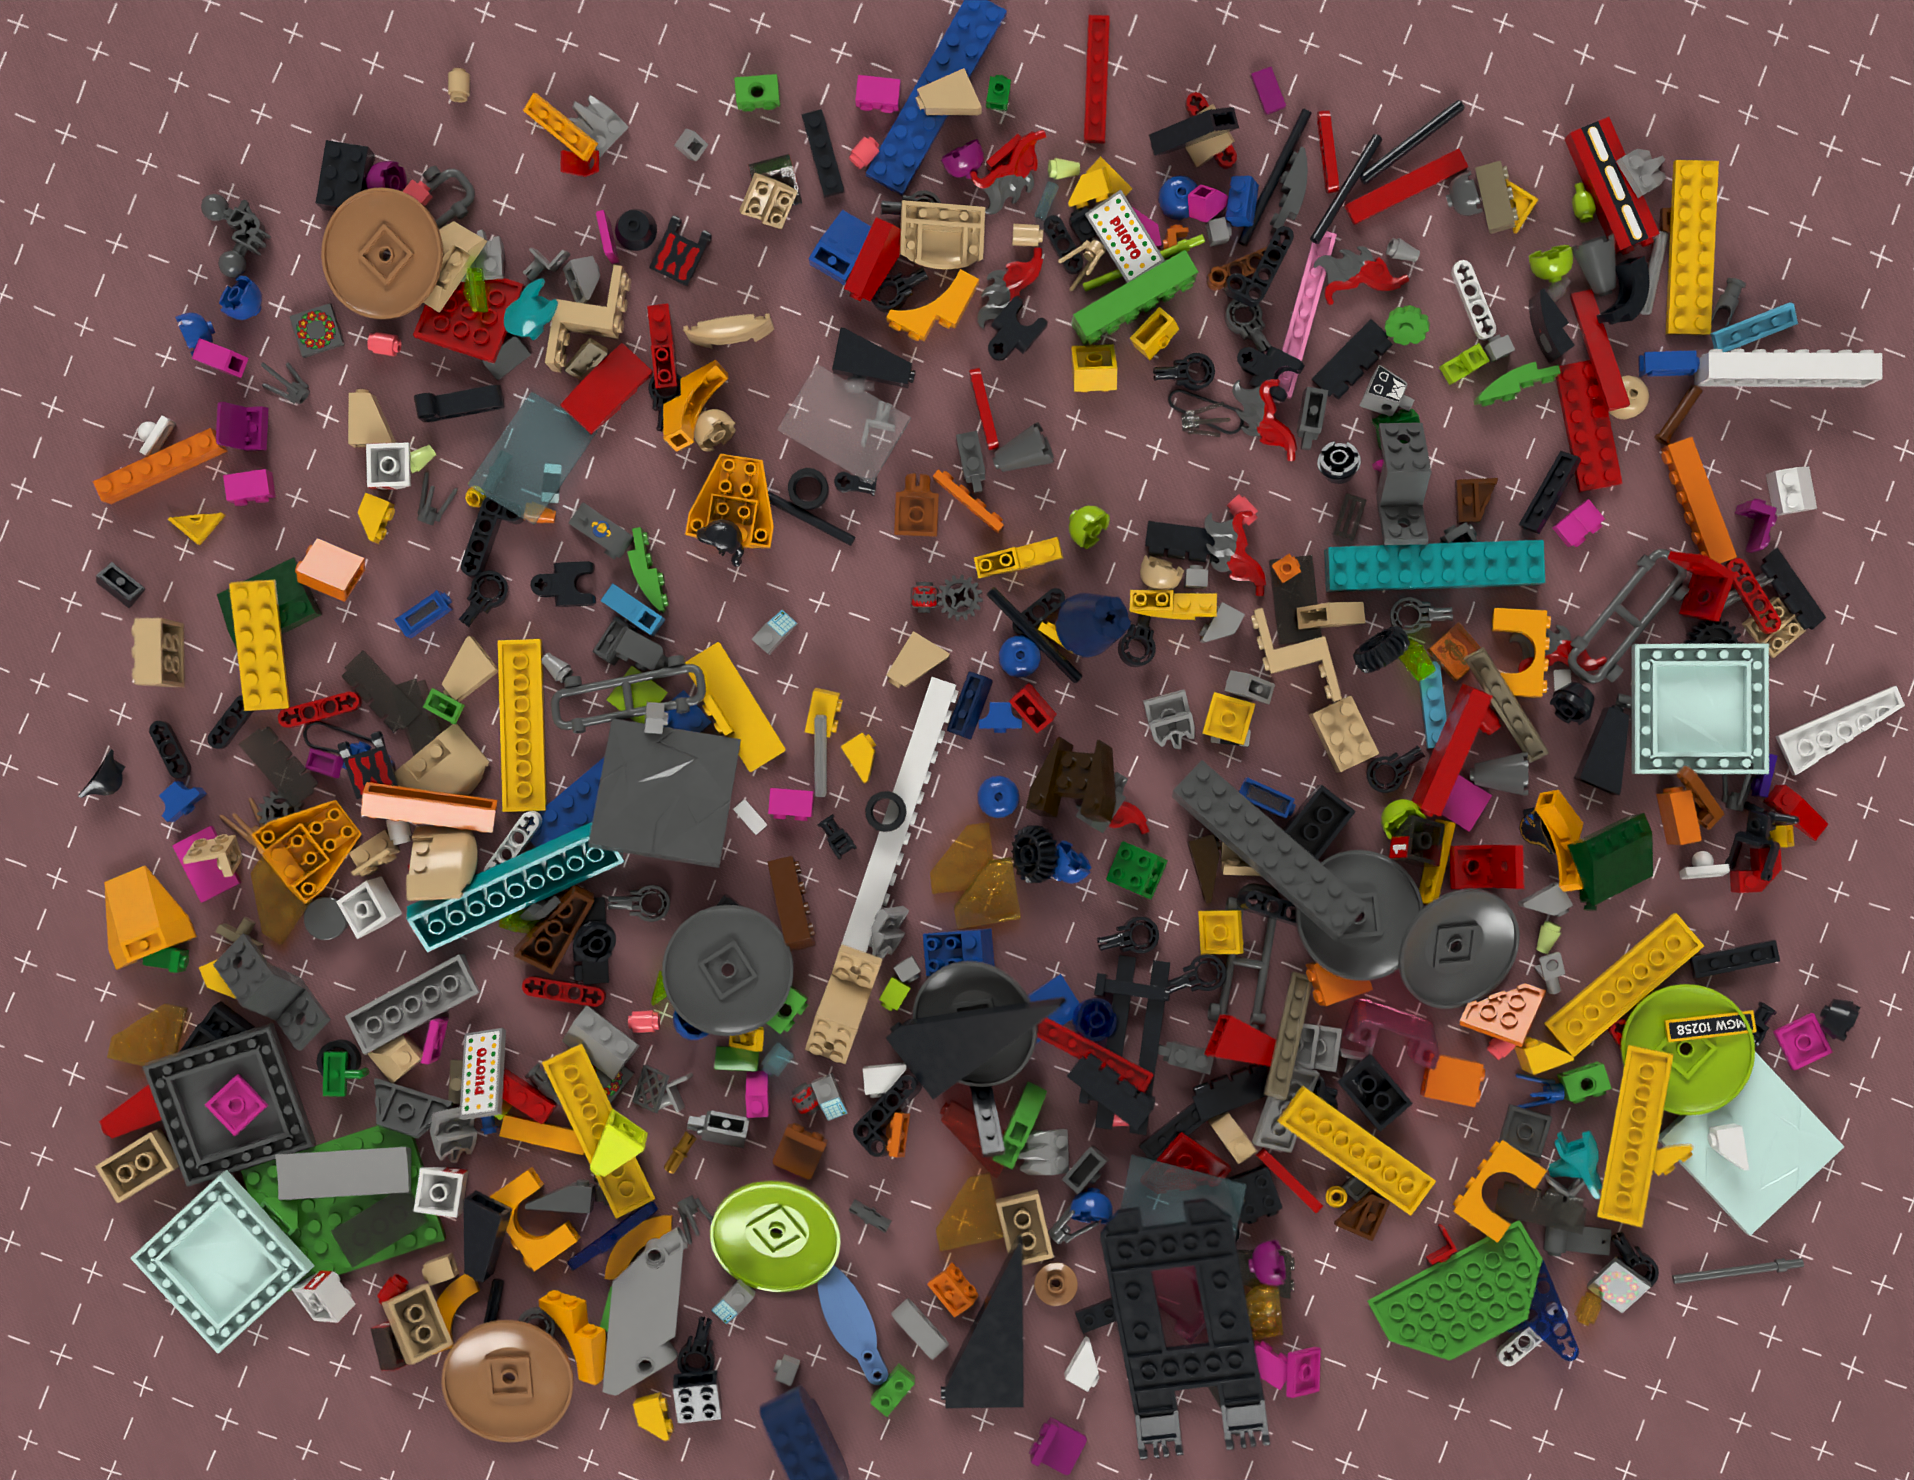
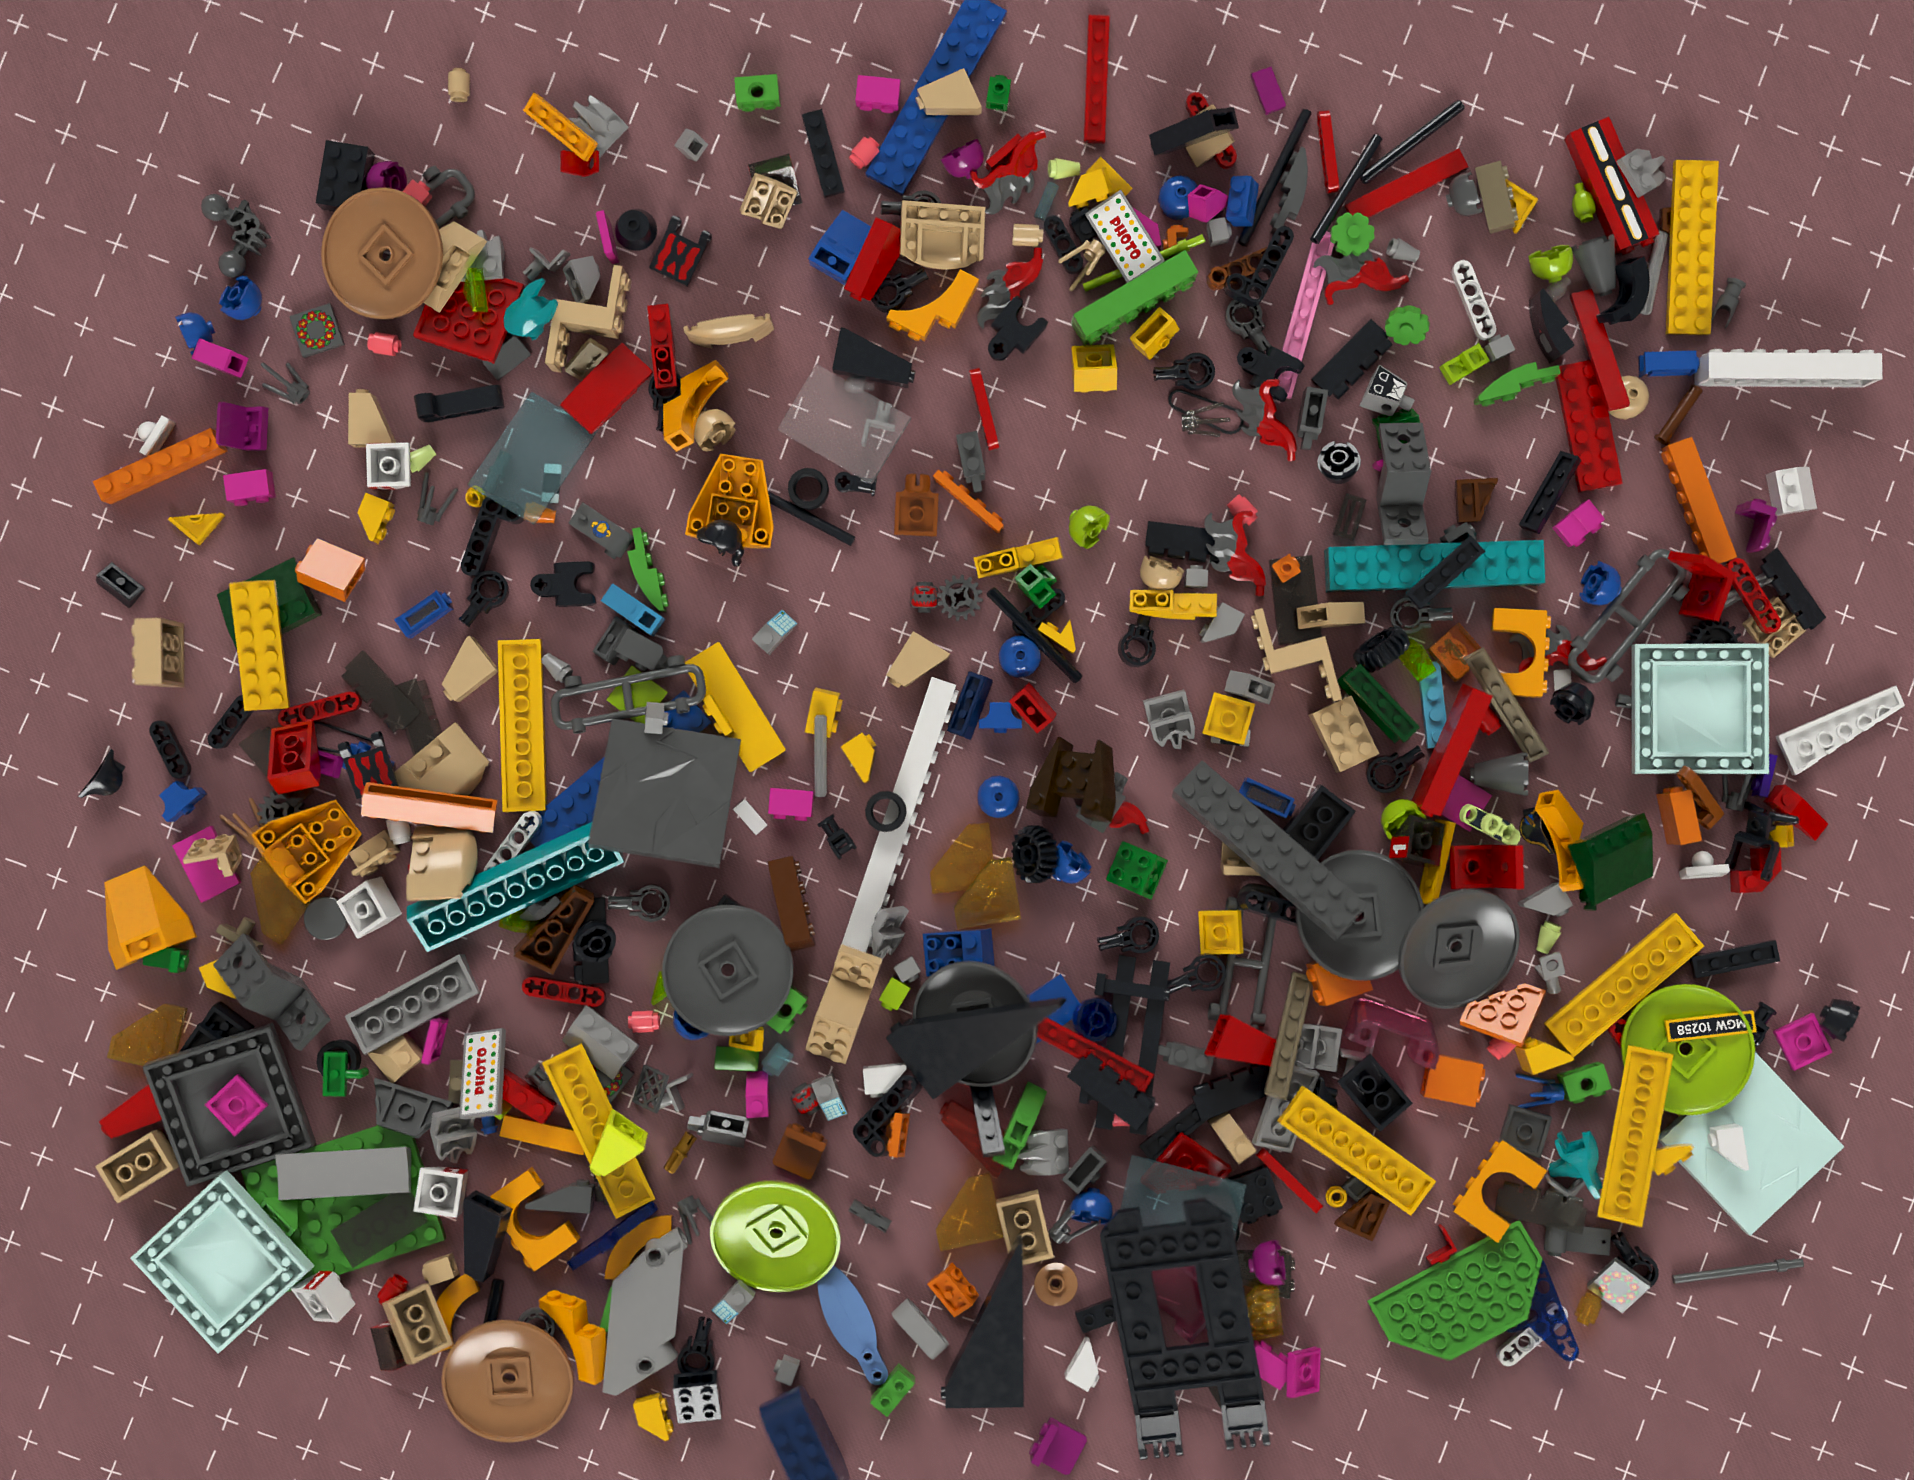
bright green slope [423,688,465,725] -> none
dark grey cone [992,422,1054,472] -> none
dark blue cone [1056,593,1131,658] -> none
dark brown slope [1187,834,1221,904] -> none
black slope [1574,705,1629,795] -> none
medium azure plate [1711,302,1798,352] -> none
none -> red slope [267,720,321,795]
none -> green brick [1015,564,1057,609]
none -> bright green plant [1330,212,1375,256]
none -> dark green fence [1337,664,1420,744]
none -> black plate [1405,536,1485,610]
none -> yellowish green connector [1459,804,1521,845]
none -> blue cylinder [1579,561,1622,606]

